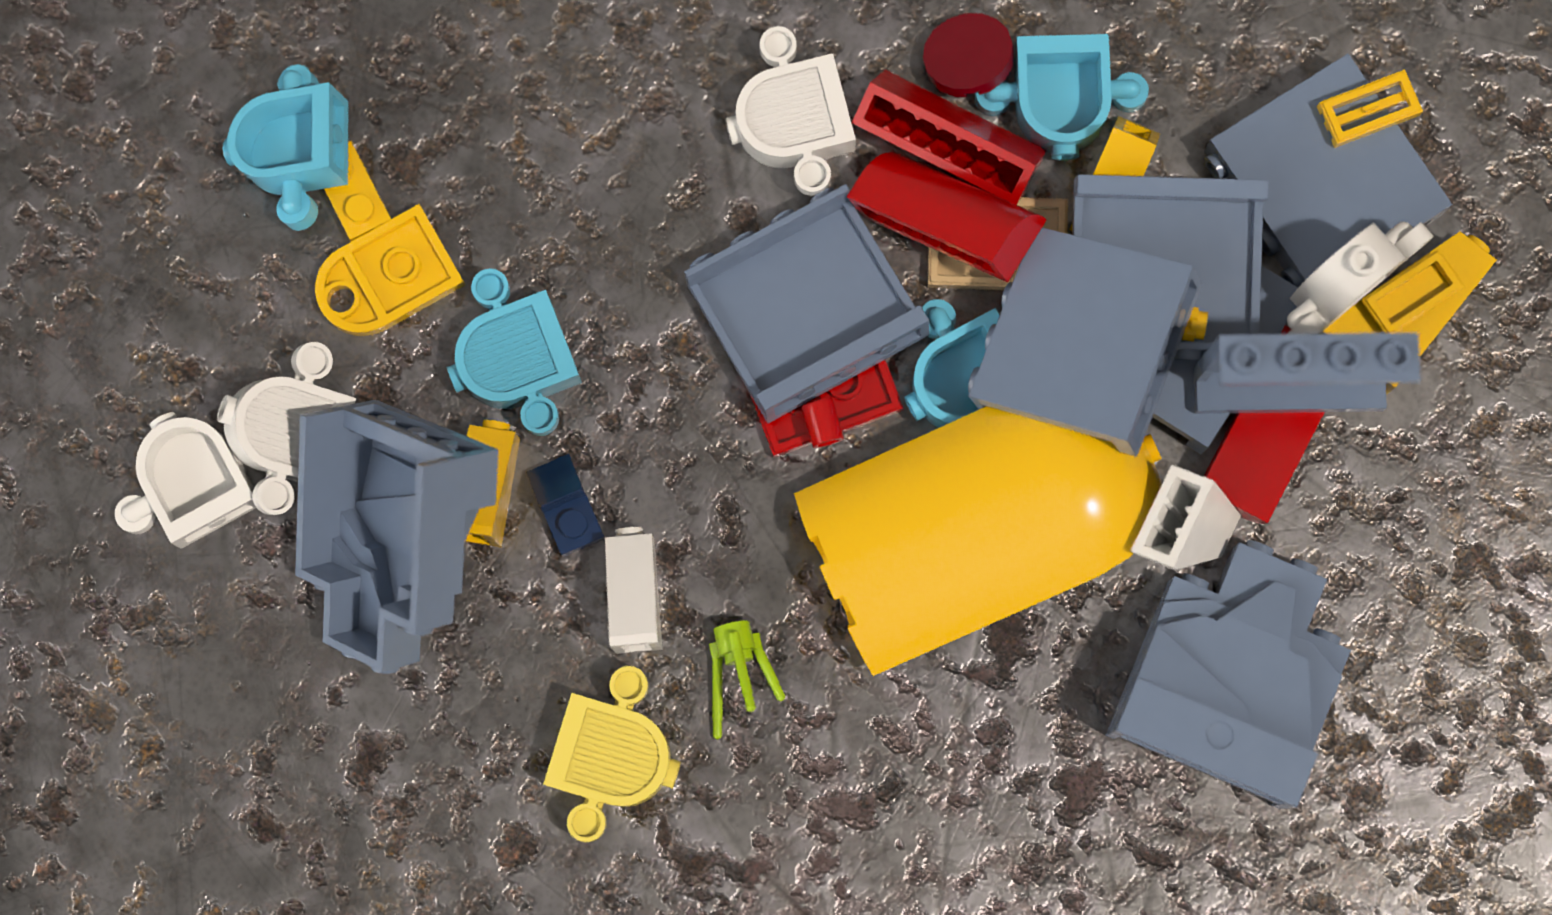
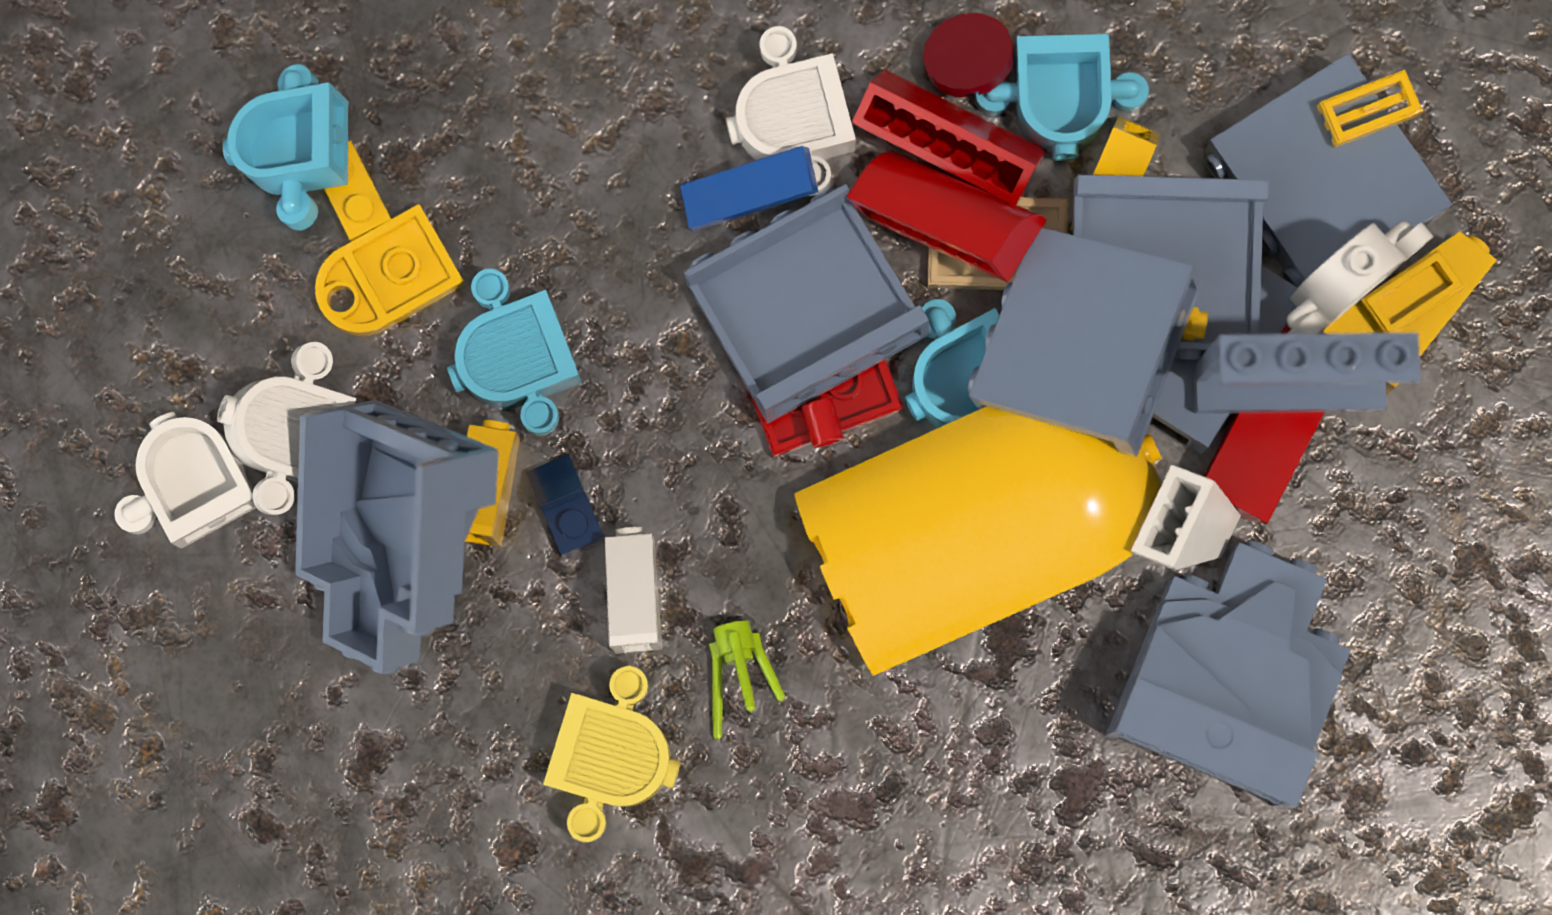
none -> blue tile [680,146,819,231]

